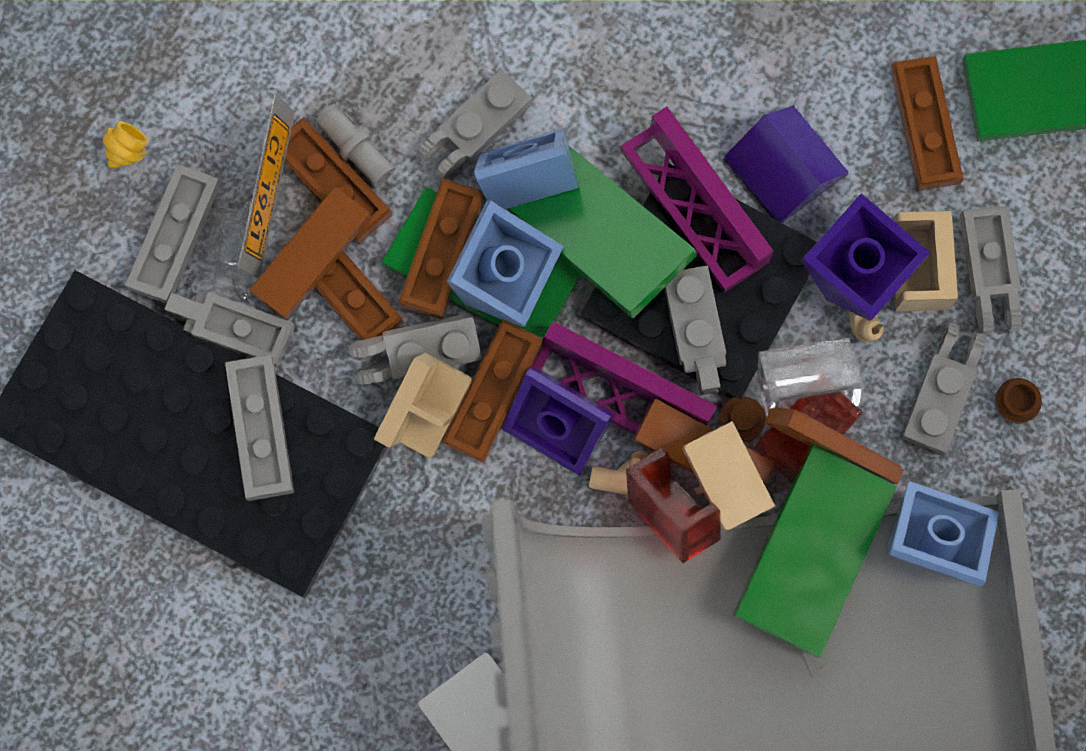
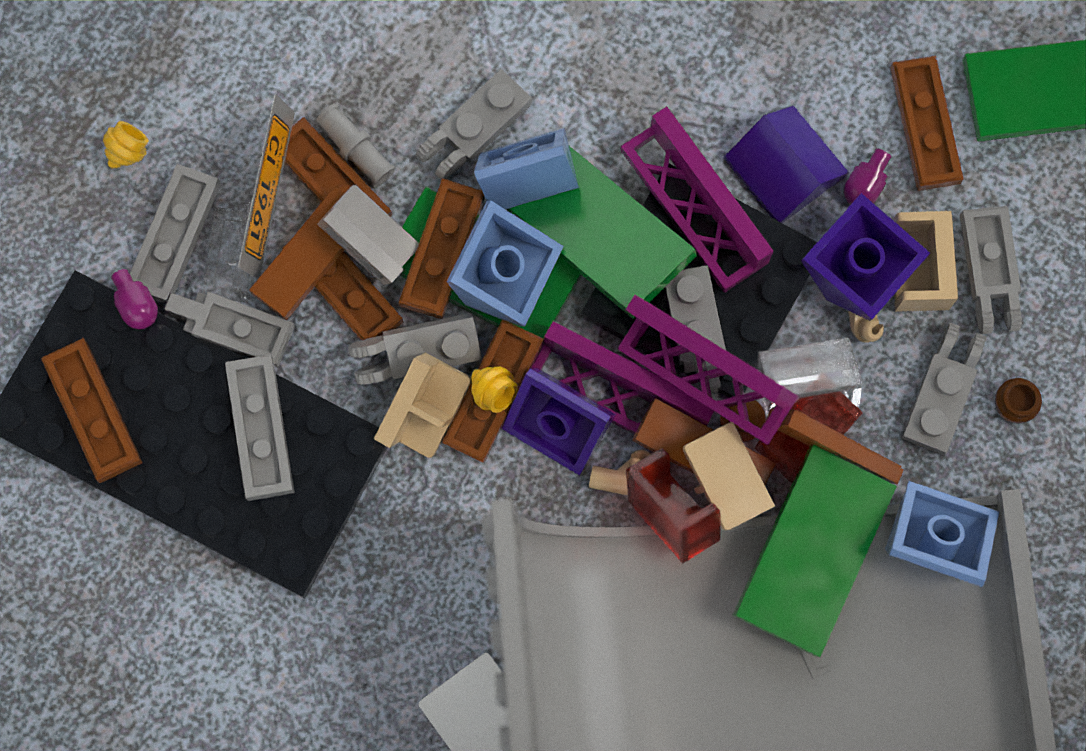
none -> dark orange tile [41,338,143,483]
none -> magenta cylinder [111,269,158,329]
none -> light grey panel [317,185,419,286]
none -> yellow plate [471,366,518,413]
none -> magenta fence [618,295,799,445]
none -> magenta cylinder [844,148,891,205]

